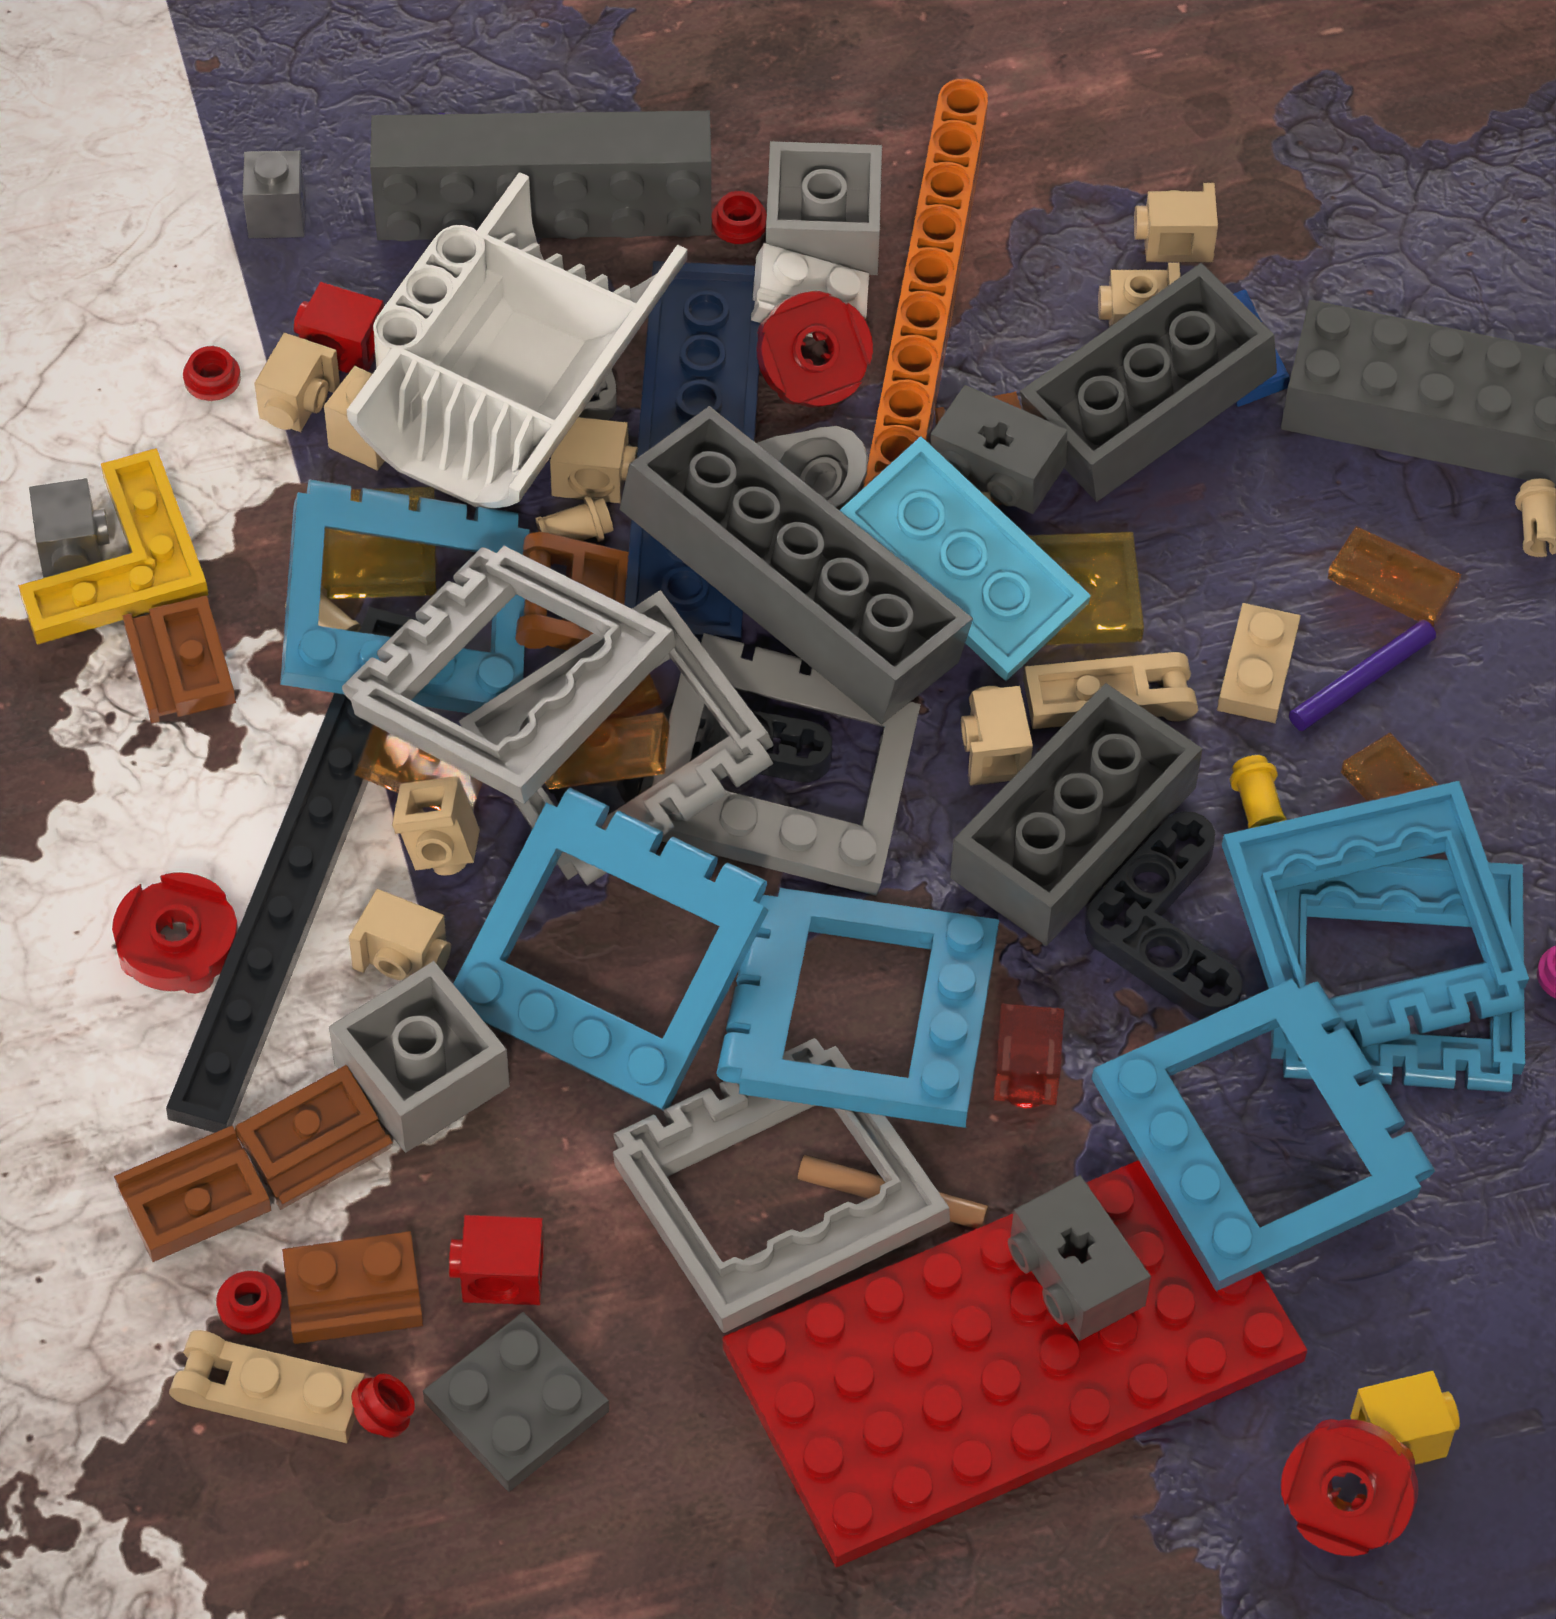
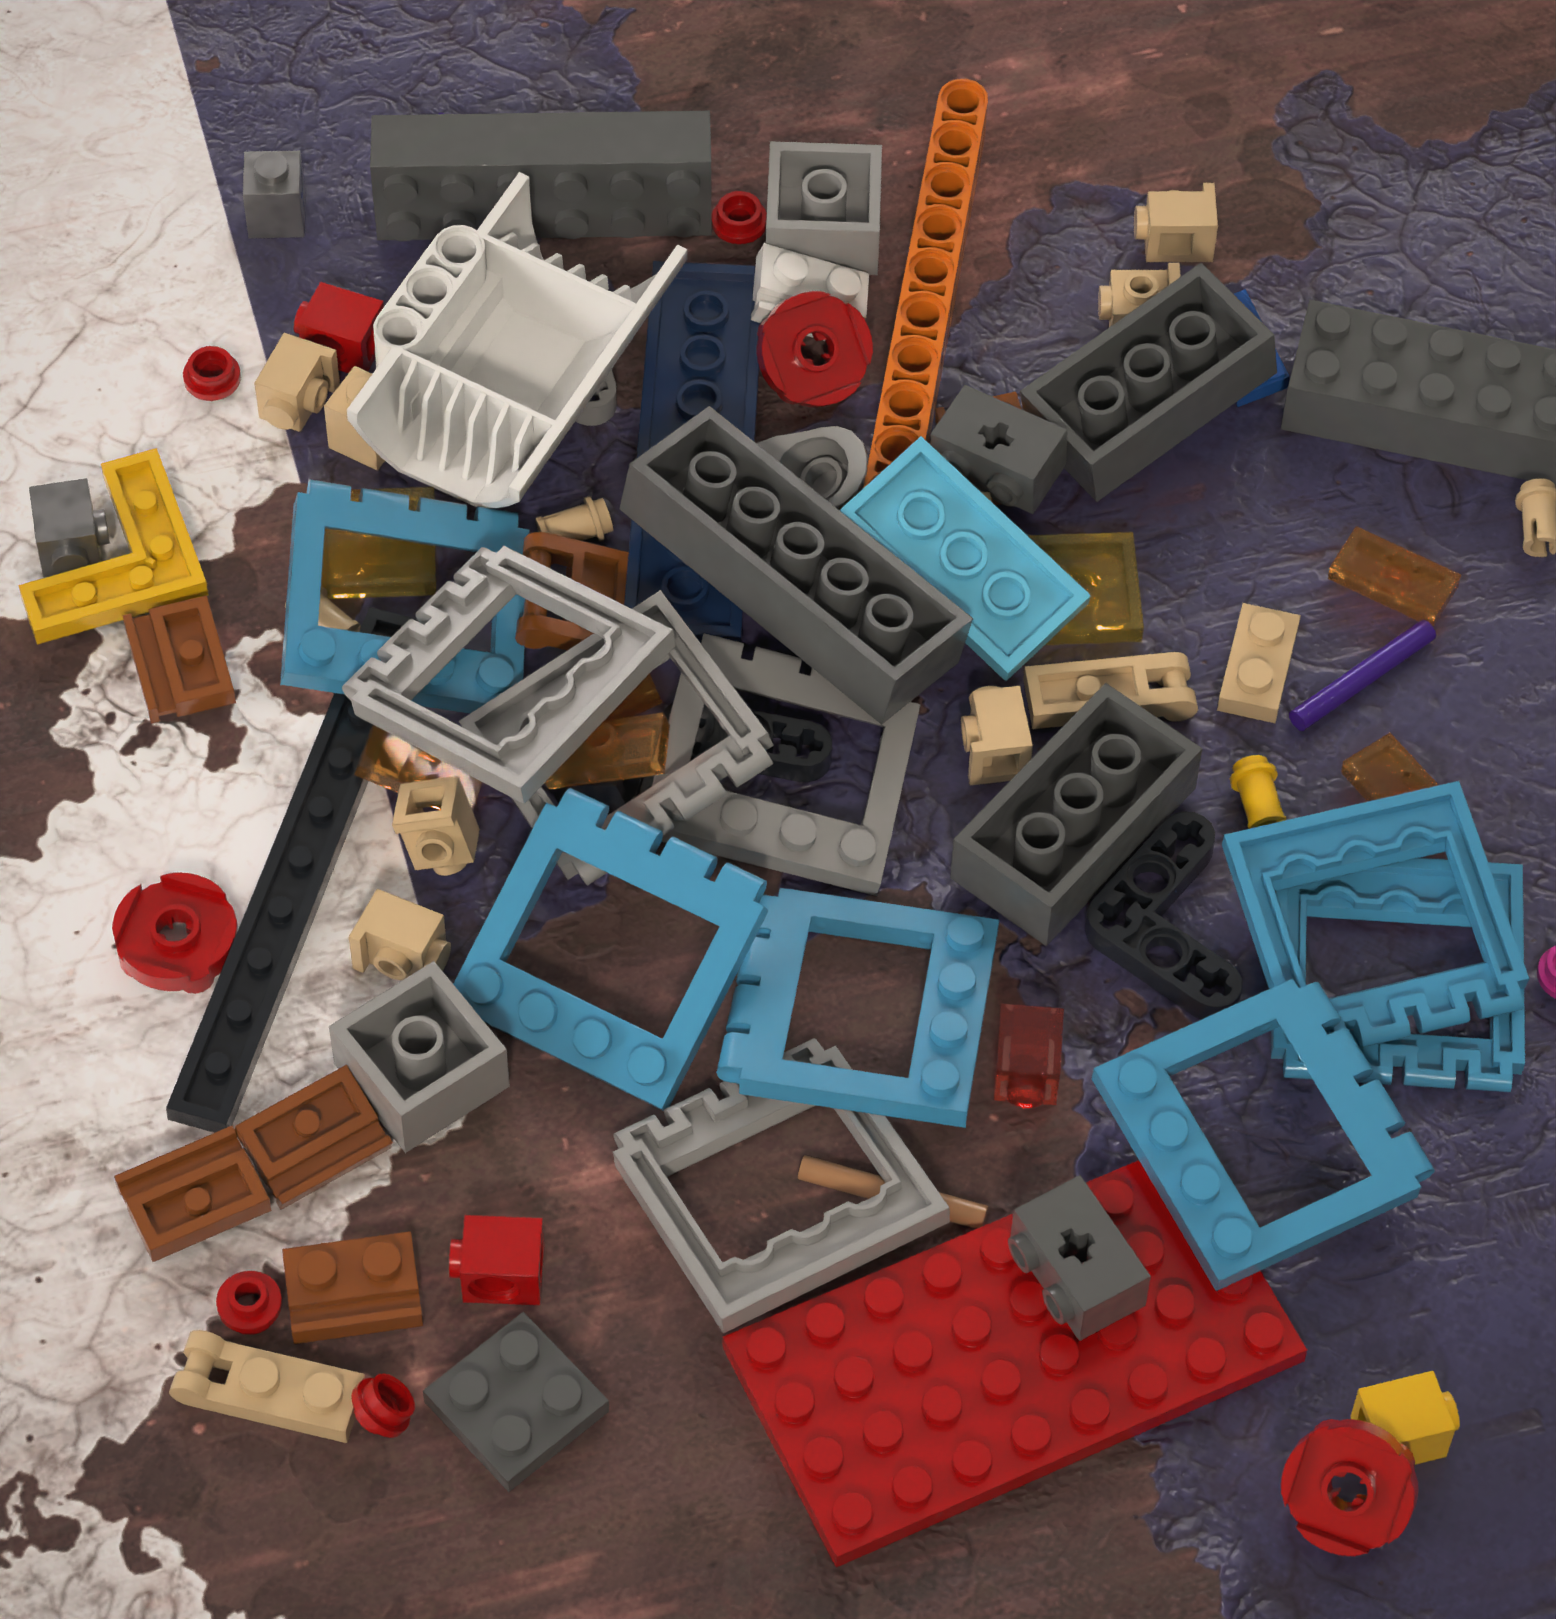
tan brick [550,417,638,504] -> none

